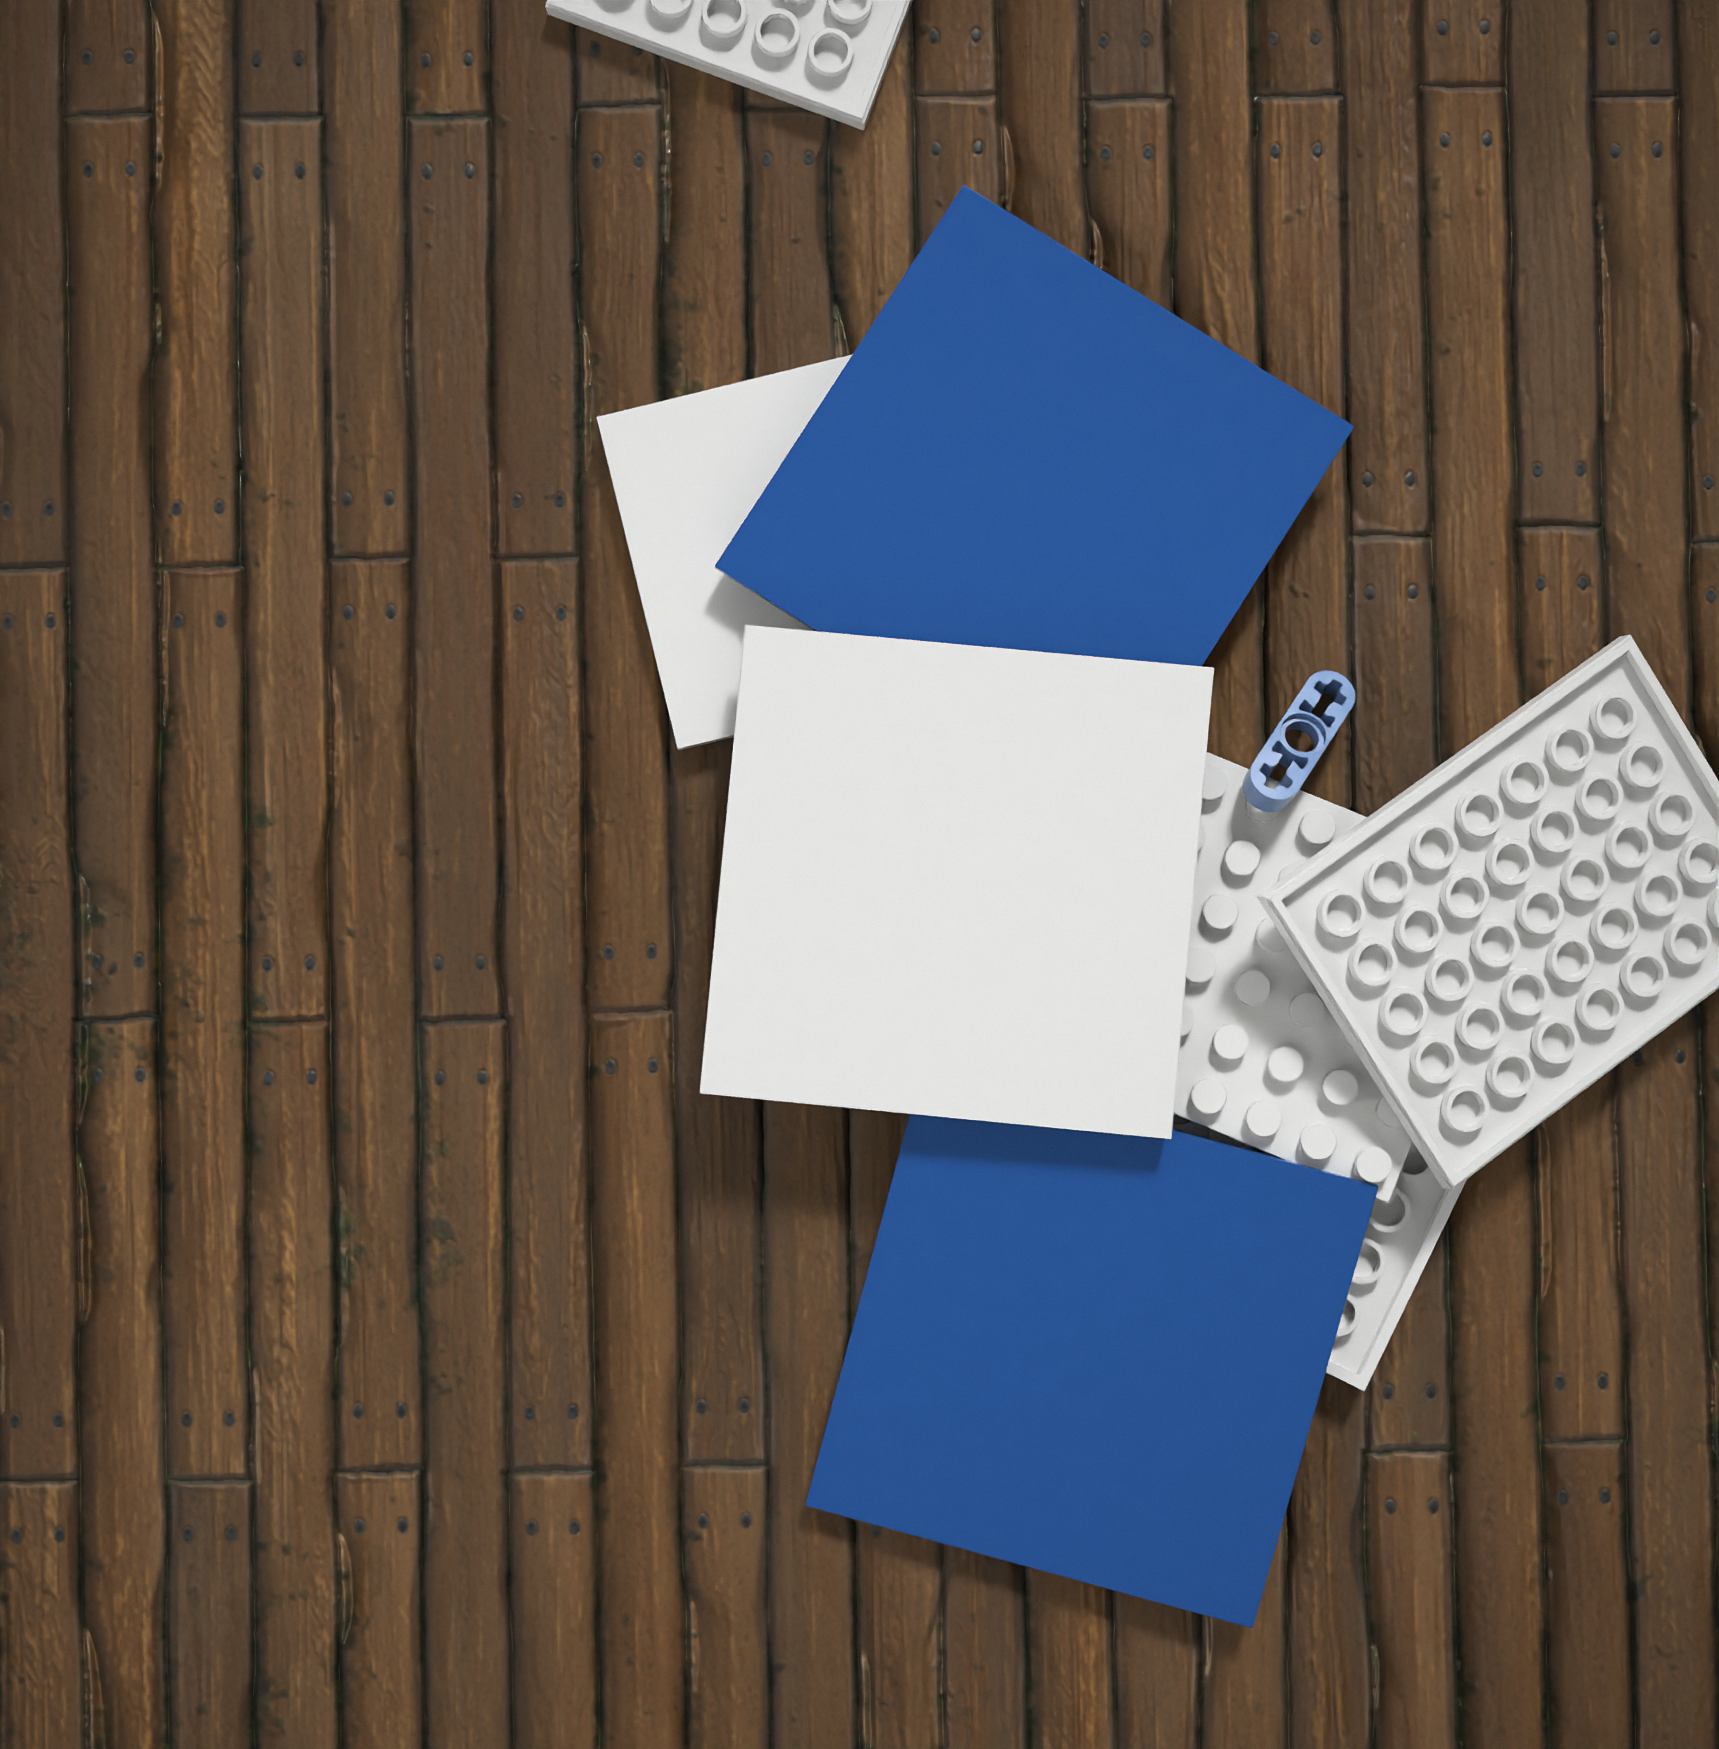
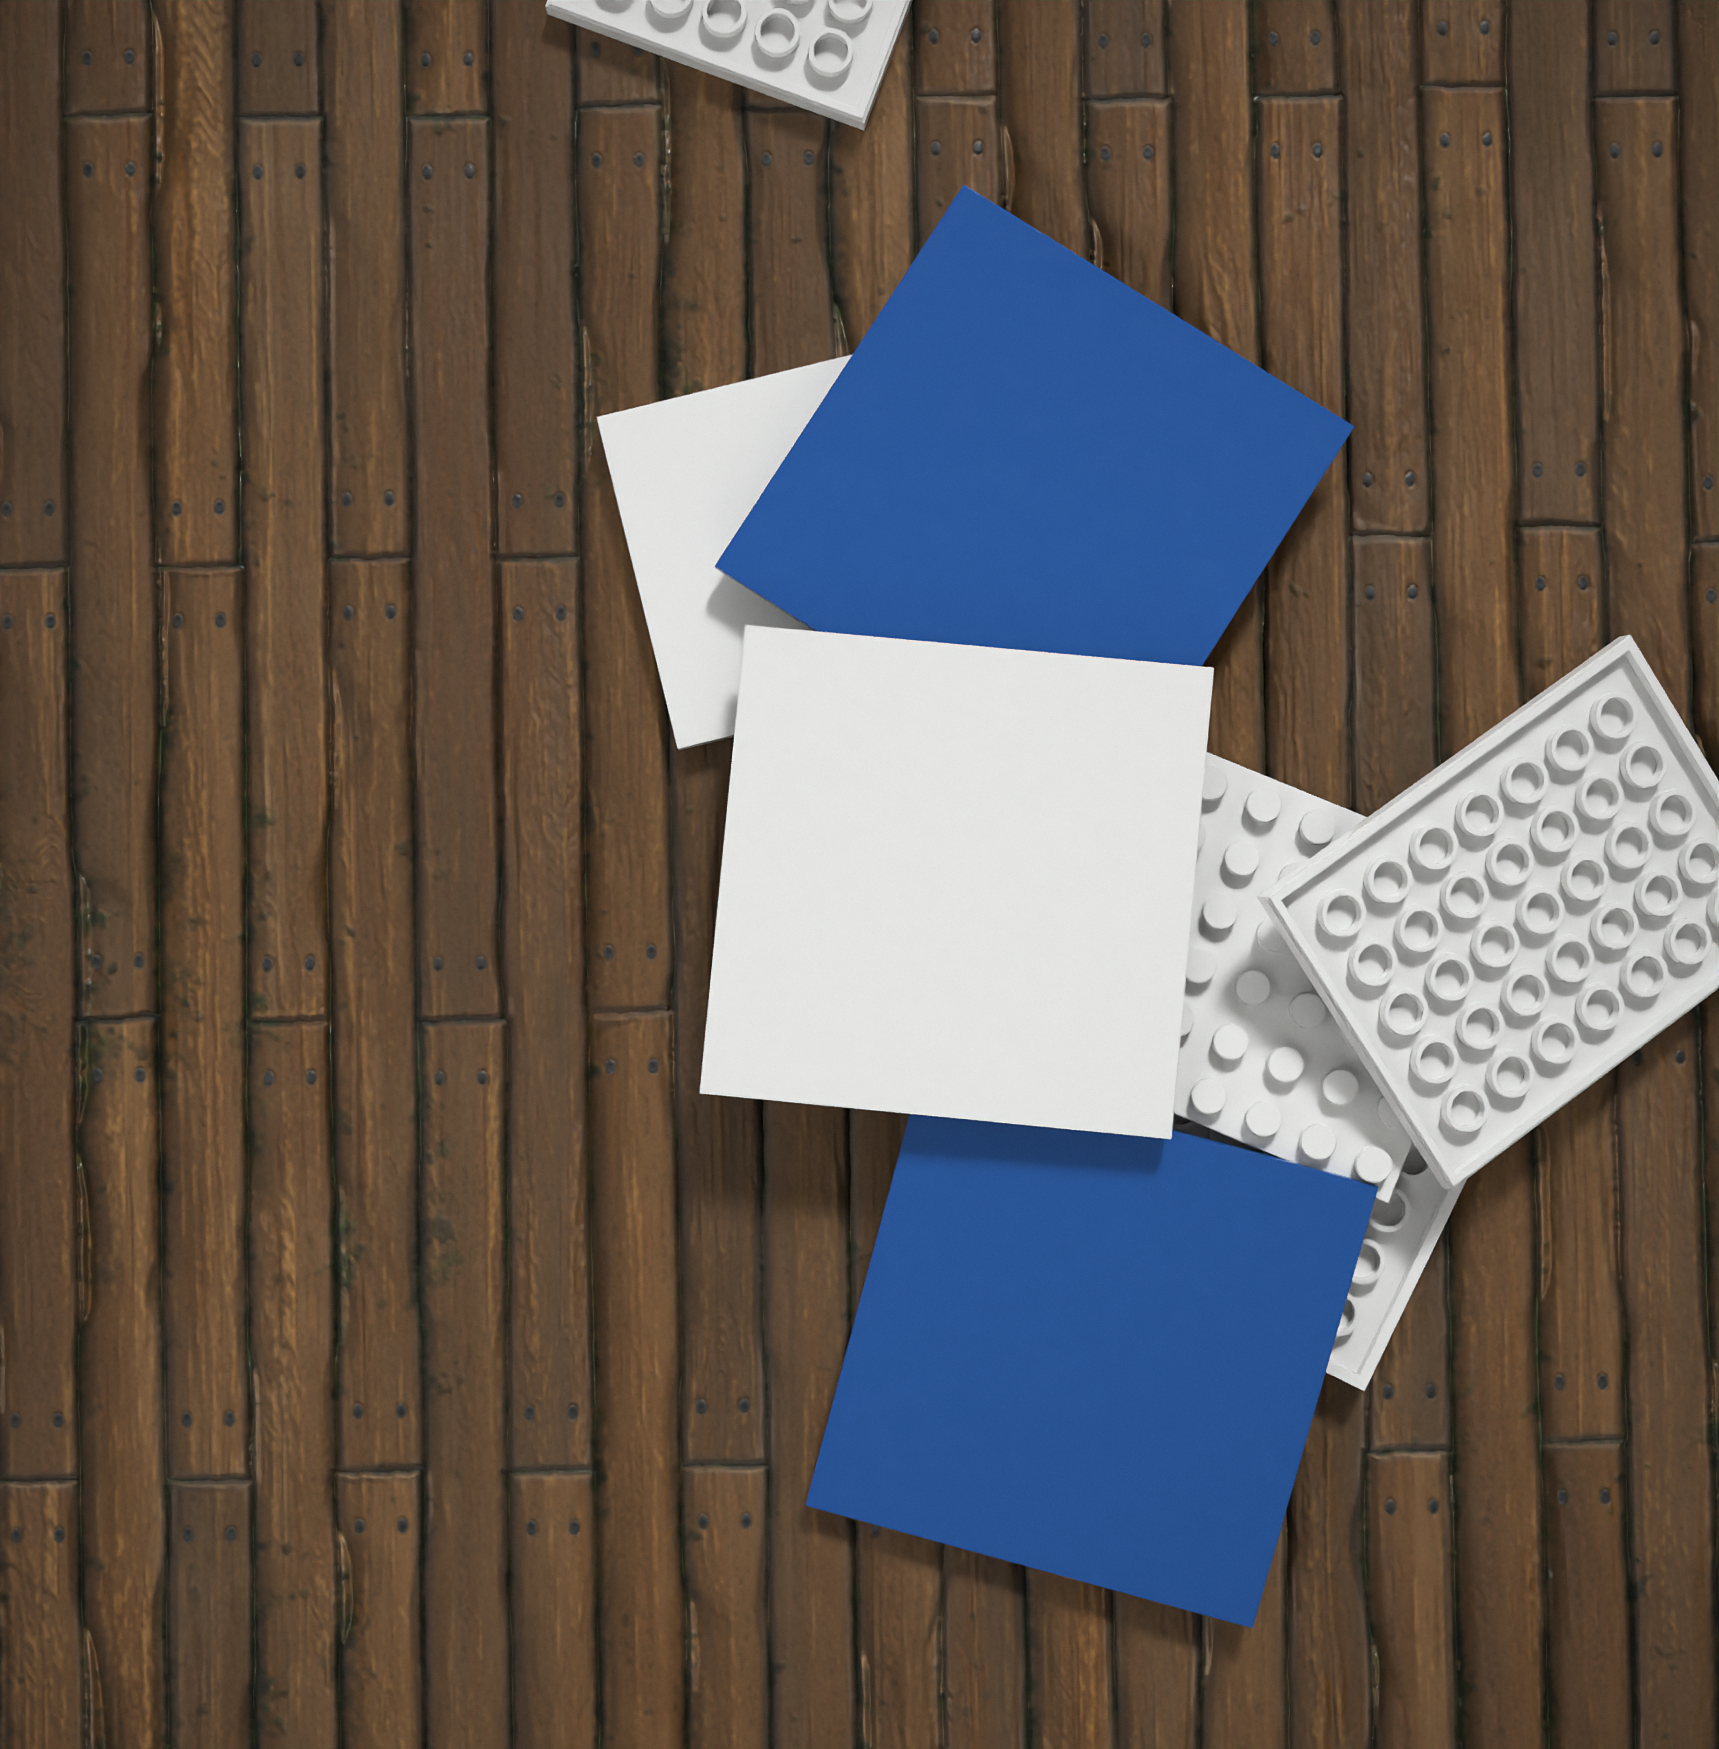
medium blue beam [1242,670,1355,812] -> none

